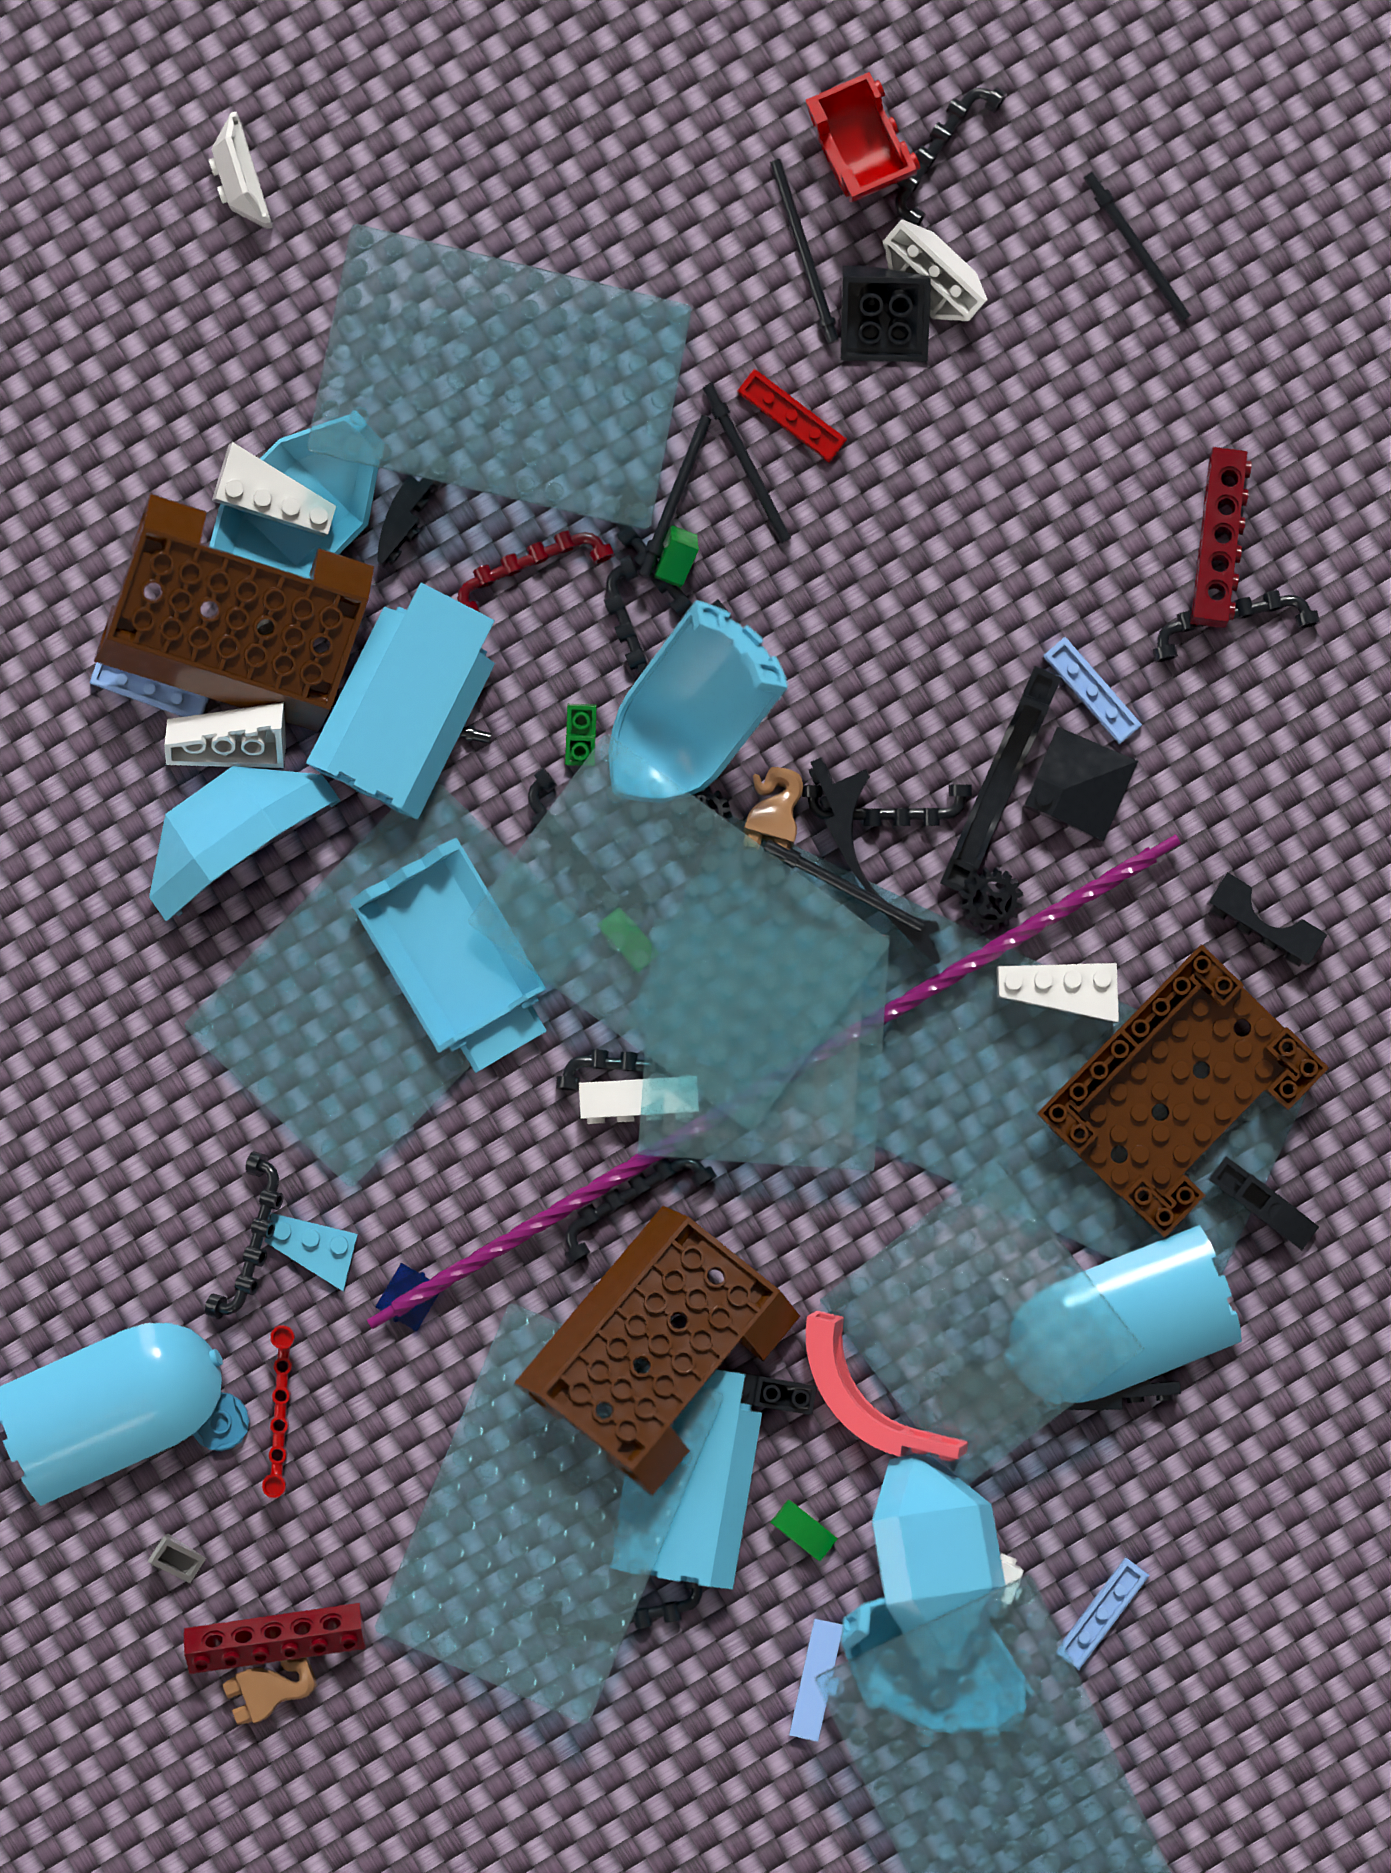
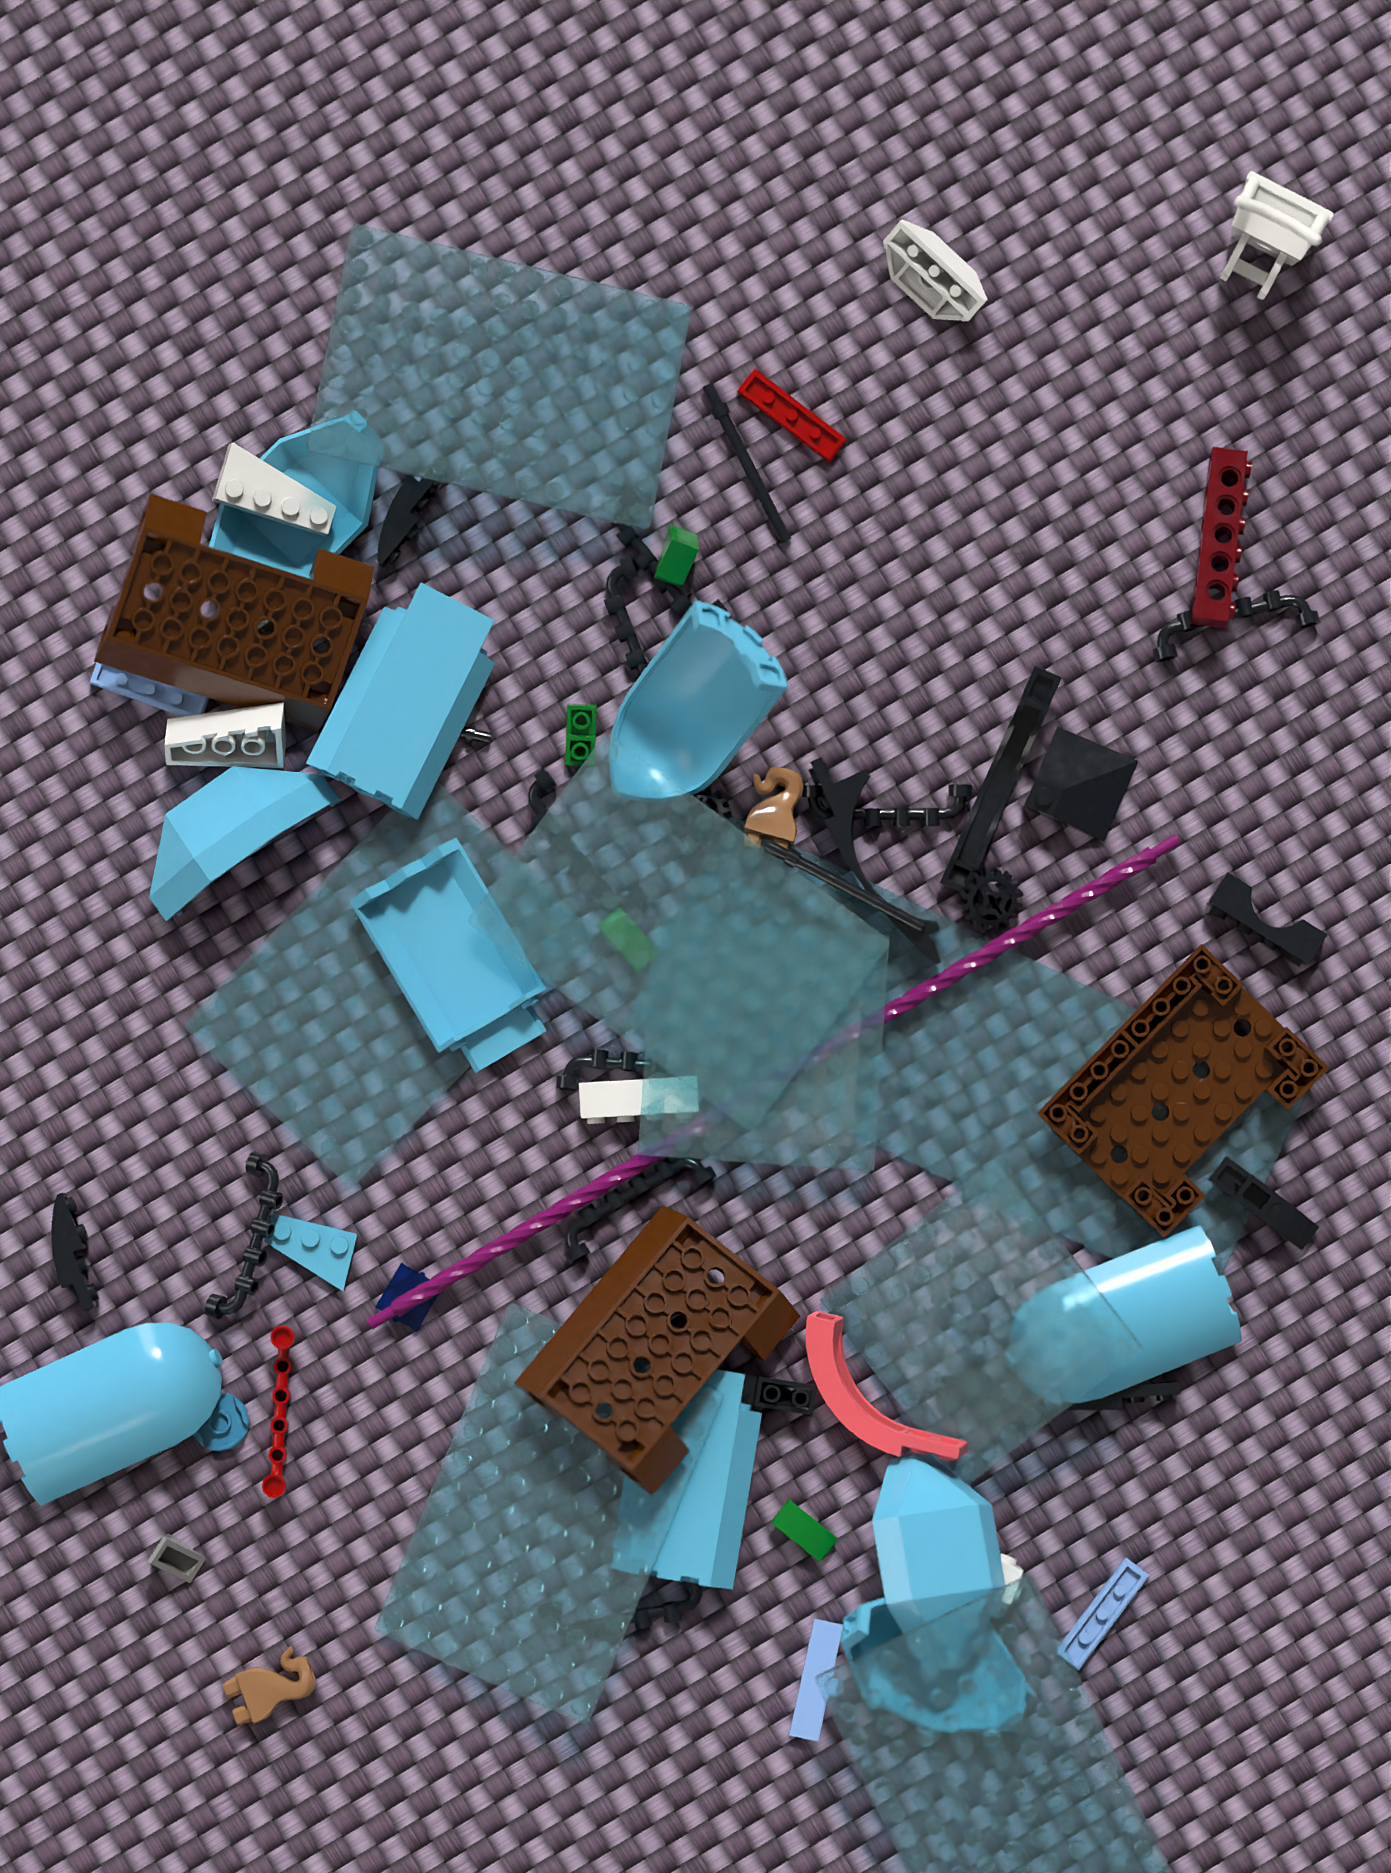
dark red brick [184,1603,366,1674] -> none
white wedge [209,111,273,229] -> none
dark red bar [457,530,615,612] -> none
black bar [639,415,712,578] -> none
black bar [770,159,839,344] -> none
red cylinder [805,72,921,203] -> none
black slope [840,266,931,362] -> none
black bar [895,87,1007,226] -> none
white wedge [996,963,1119,1023] -> none
light blue tile [1043,637,1142,745] -> none
black bar [1083,171,1191,322] -> none
none -> black slope [51,1193,100,1311]
none -> white piece [1220,171,1333,300]

